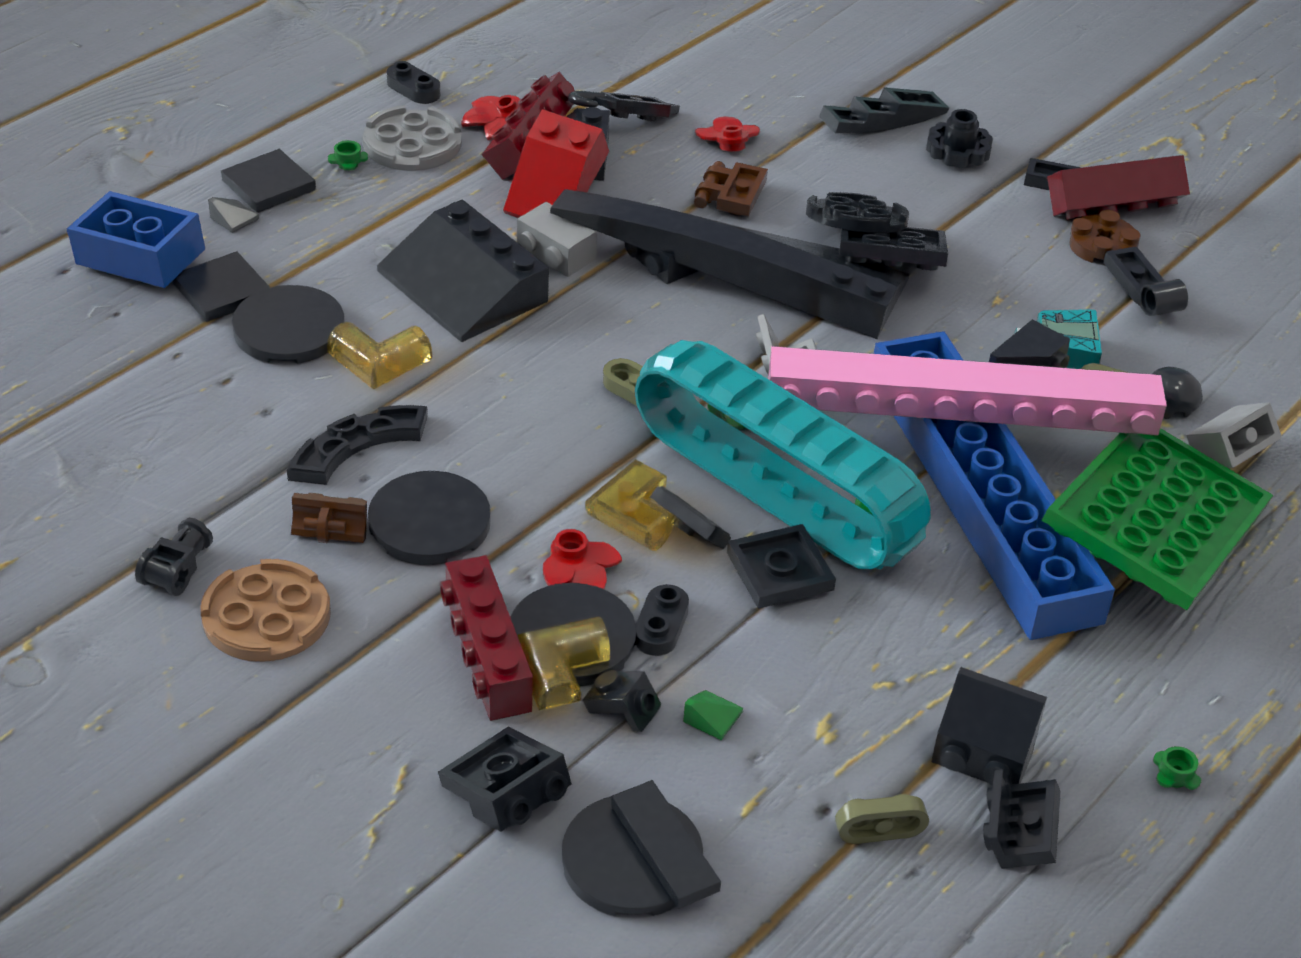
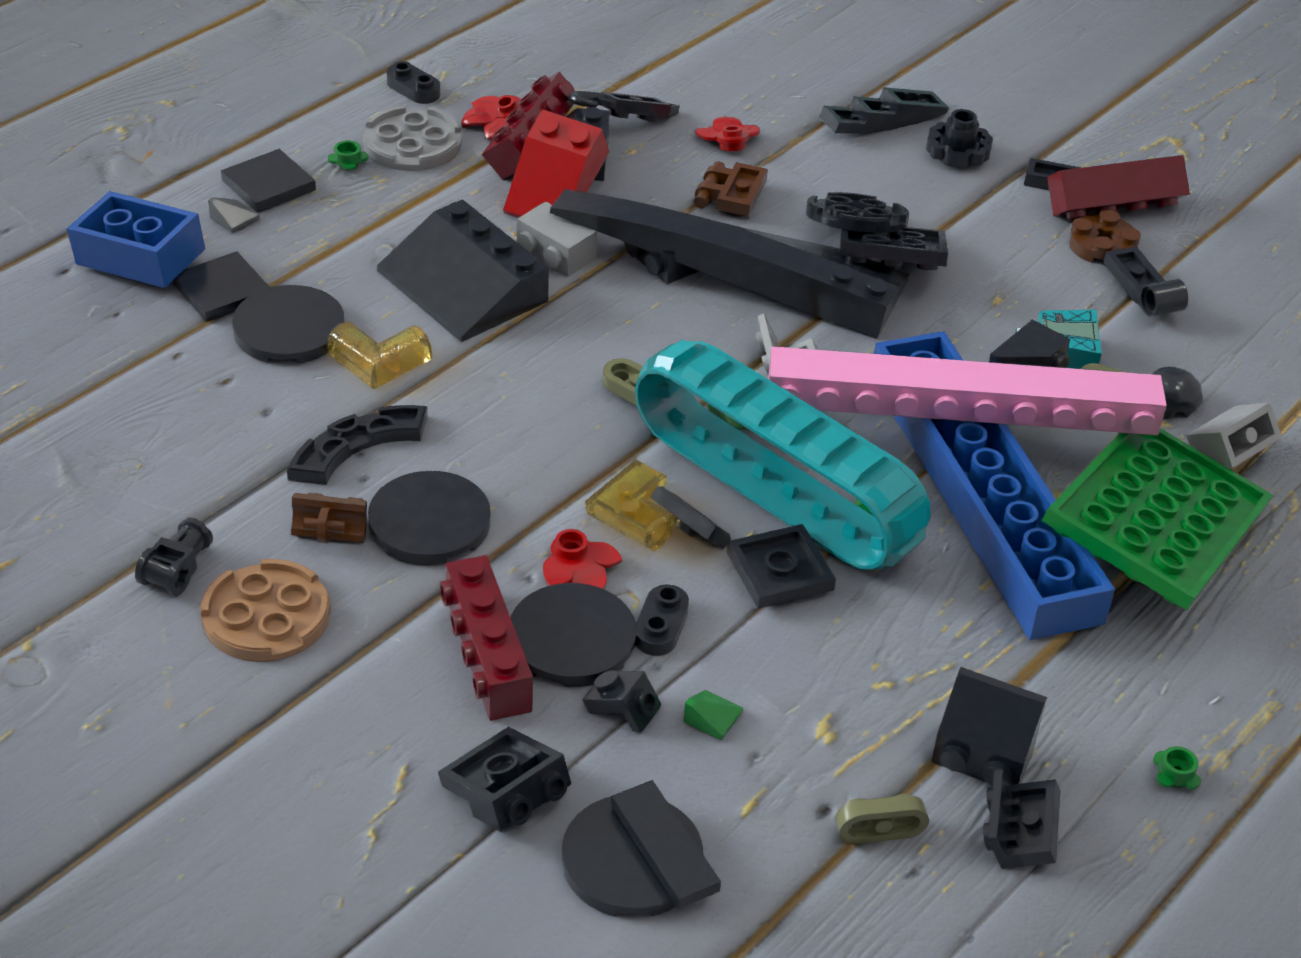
clear yellow brick [517,616,610,711] -> none

